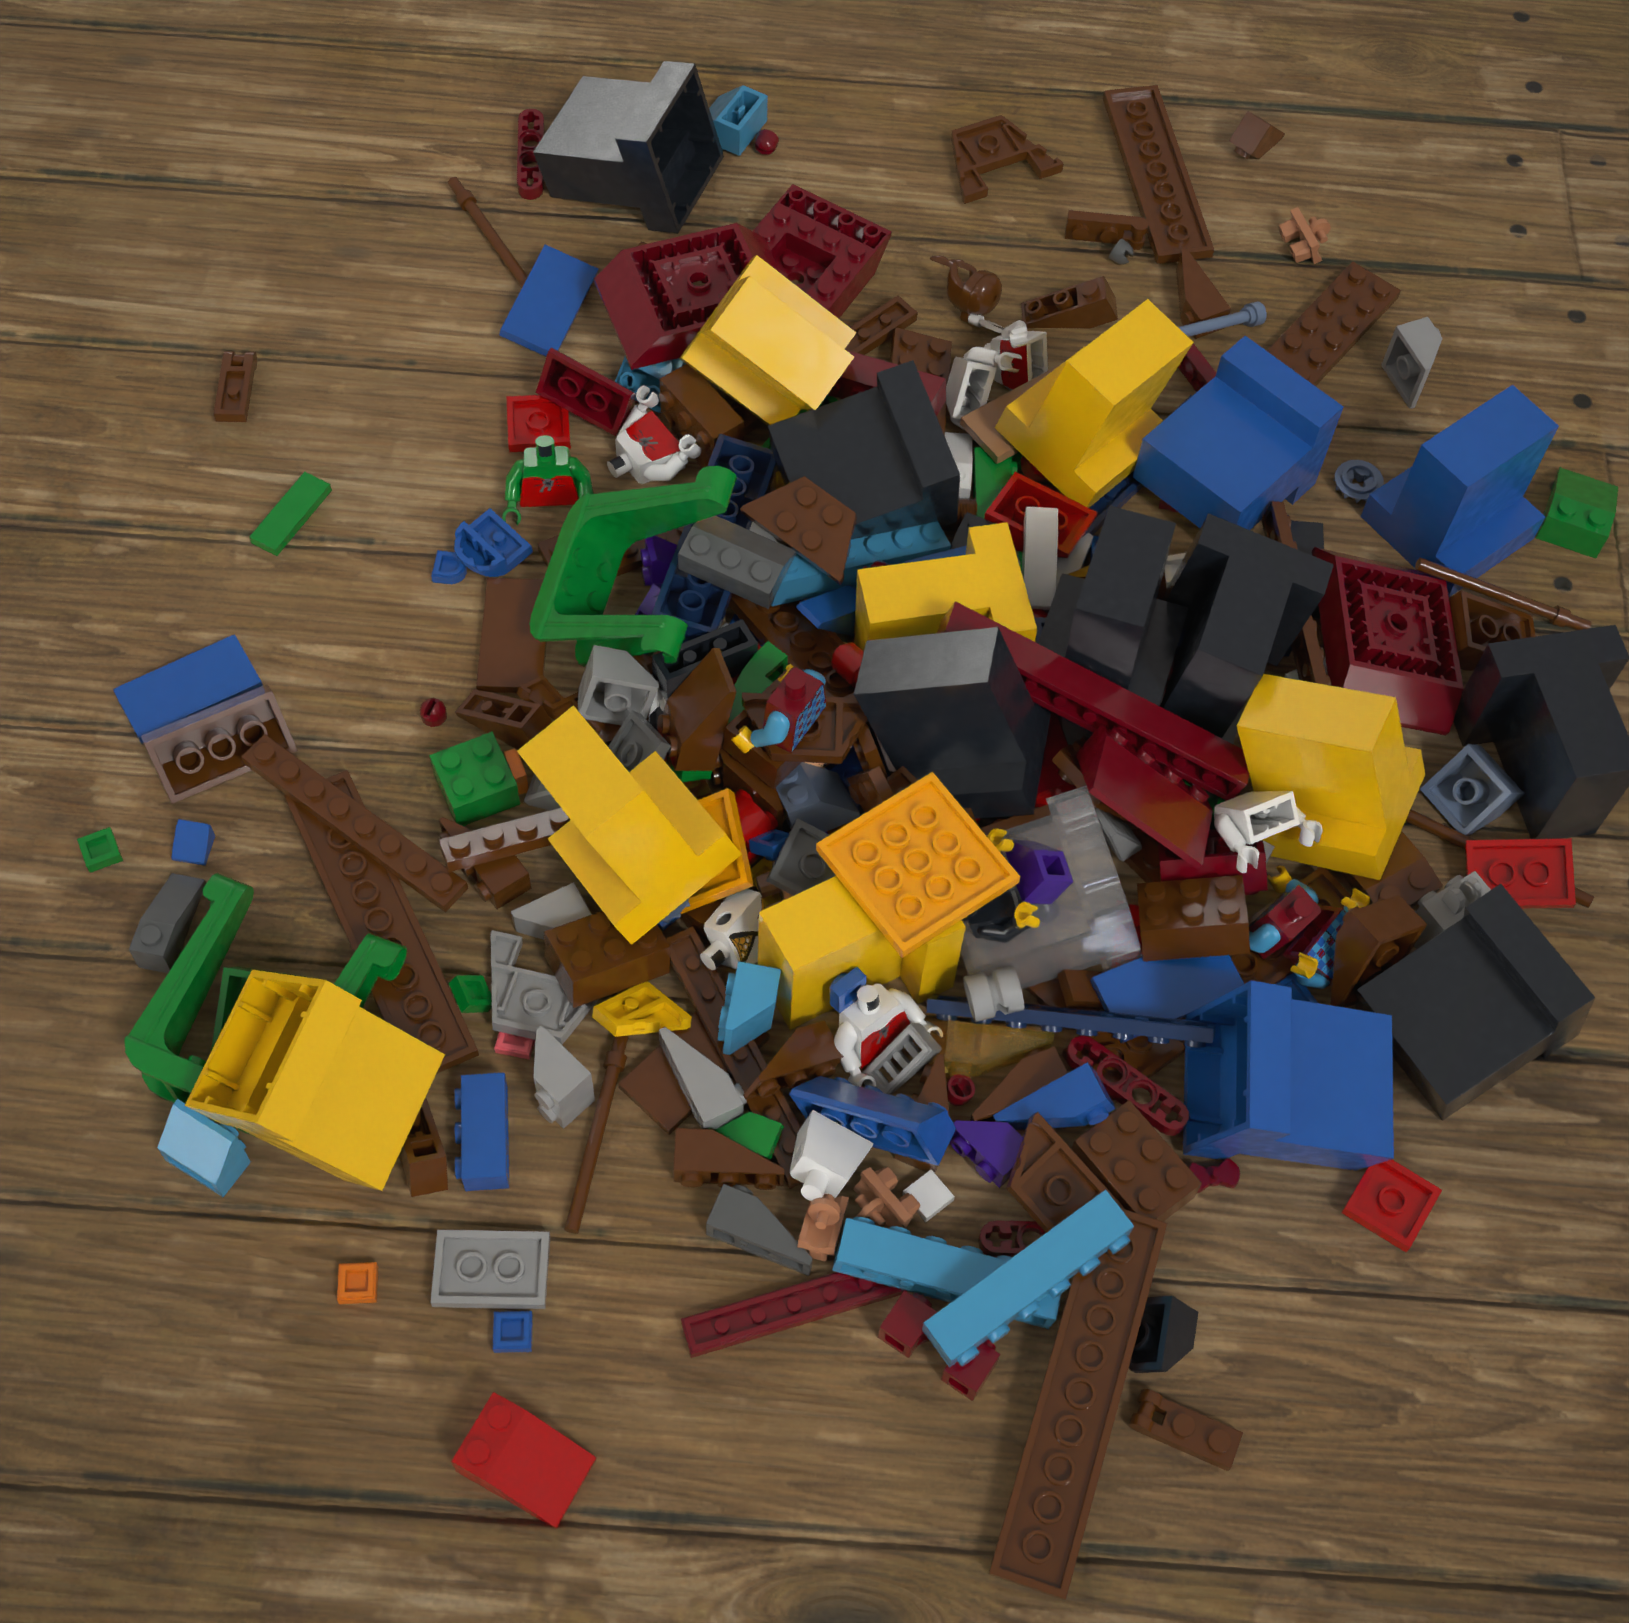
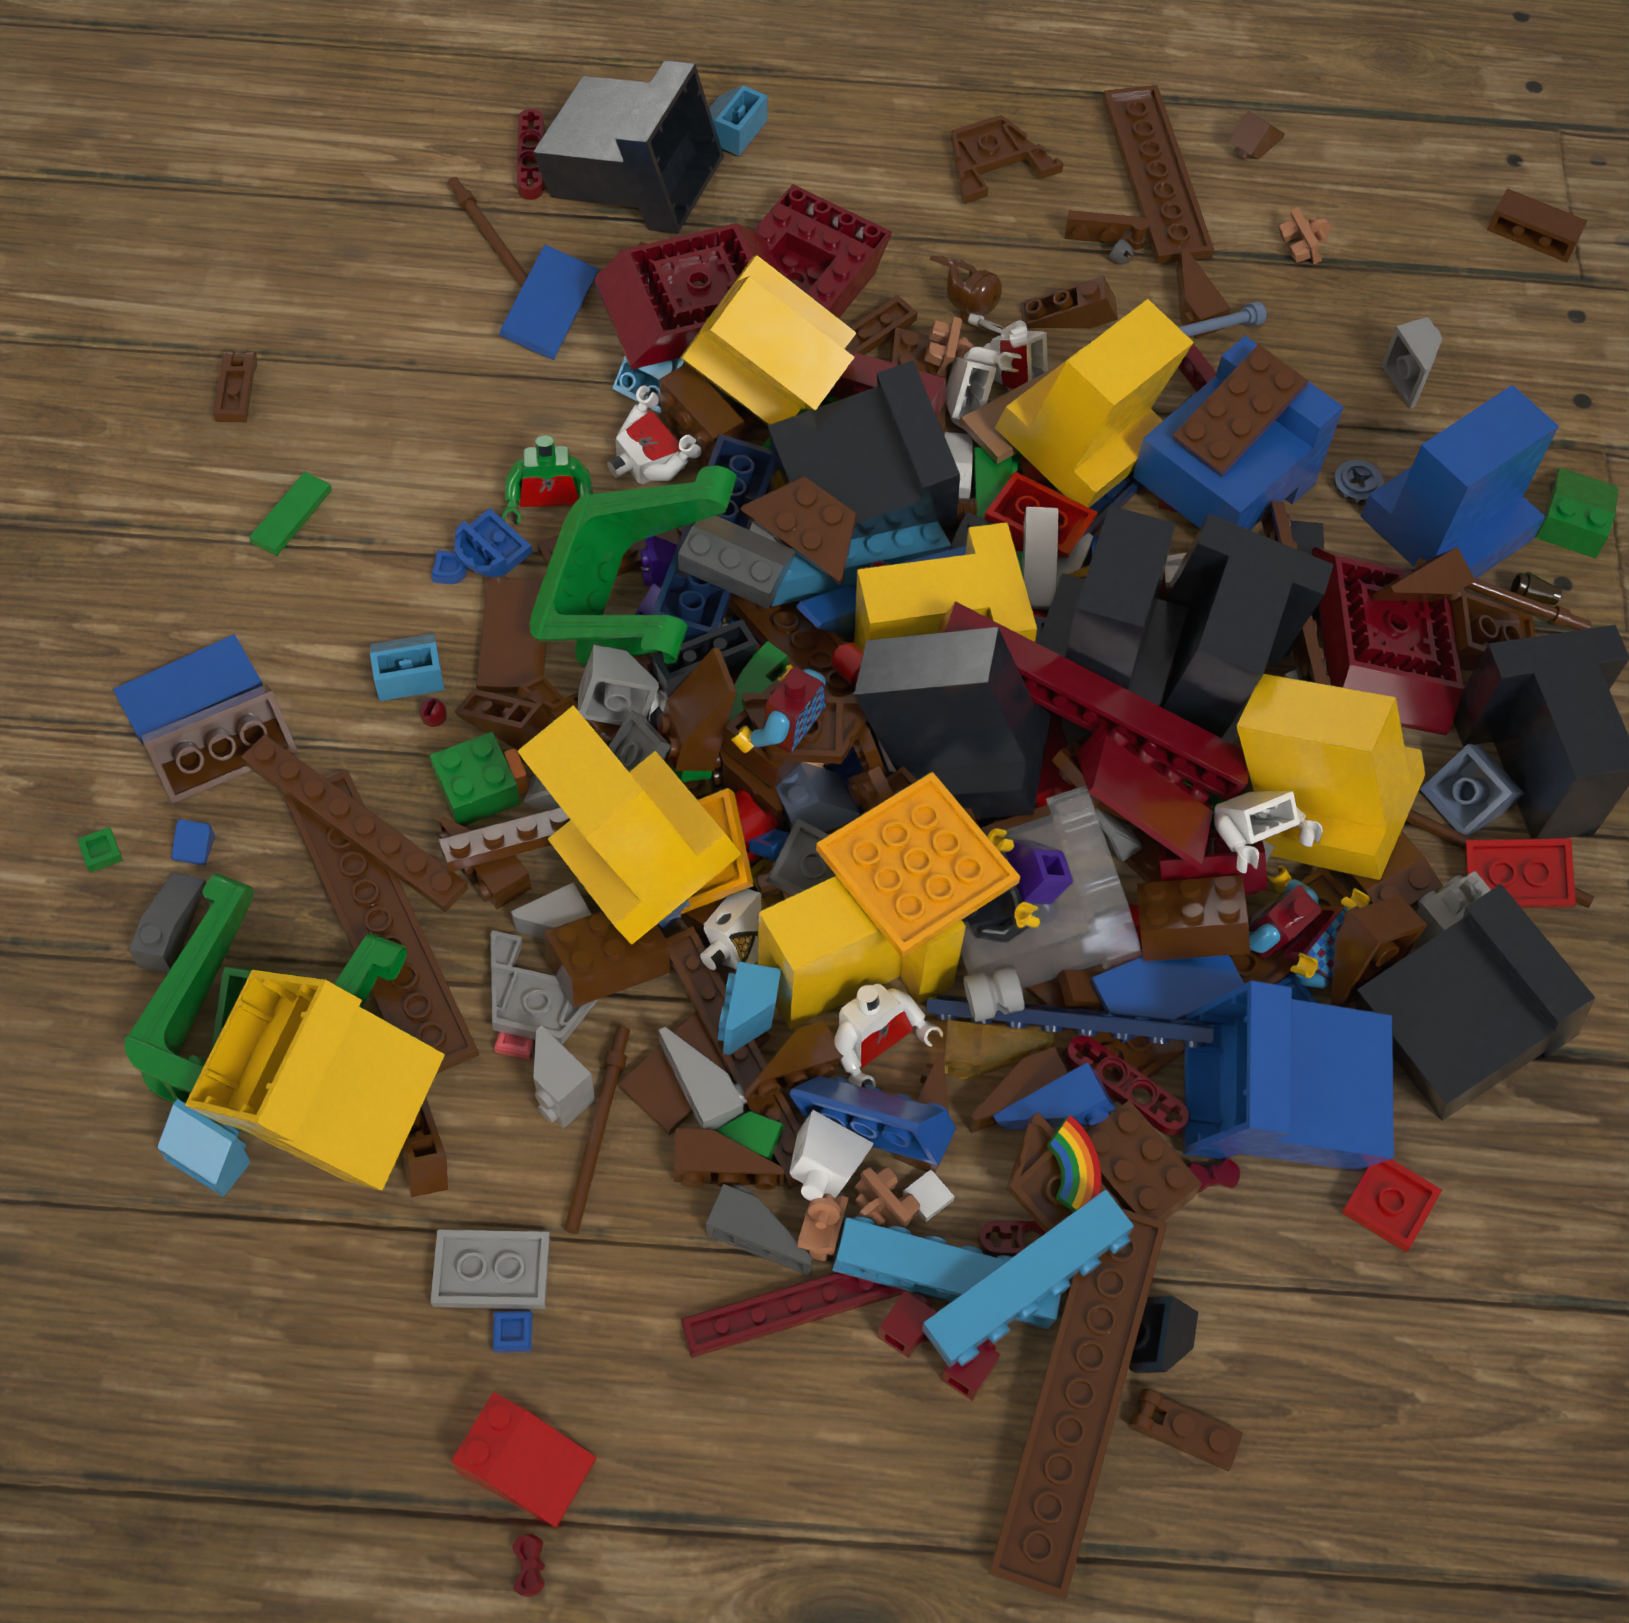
orange tile [337,1262,378,1304] -> none
green plate [448,975,492,1013] -> none
blue brick [455,1073,510,1191] -> none
red plate [506,395,571,453] -> none
dark red slope [535,348,637,436] -> none
yellow wing [592,981,692,1037] -> none
dark red hinge [755,129,779,155] -> none
blue plate [830,967,866,1014] -> none
light grey slope [863,1023,942,1095] -> none
dark red hinge [946,1074,975,1106] -> none
dark purple slope [950,1120,1023,1188] -> none
reddish brown plate [1267,261,1401,386] -> none
none -> dark azure slope [370,633,445,701]
none -> dark red piece [512,1534,545,1597]
none -> nougat hips [924,316,975,378]
none -> tile [1046,1115,1101,1212]
none -> reddish brown plate [1173,344,1308,477]
none -> reddish brown slope [1371,547,1475,602]
none -> reddish brown brick [1487,188,1588,263]
none -> dark brown cone [1510,572,1562,606]

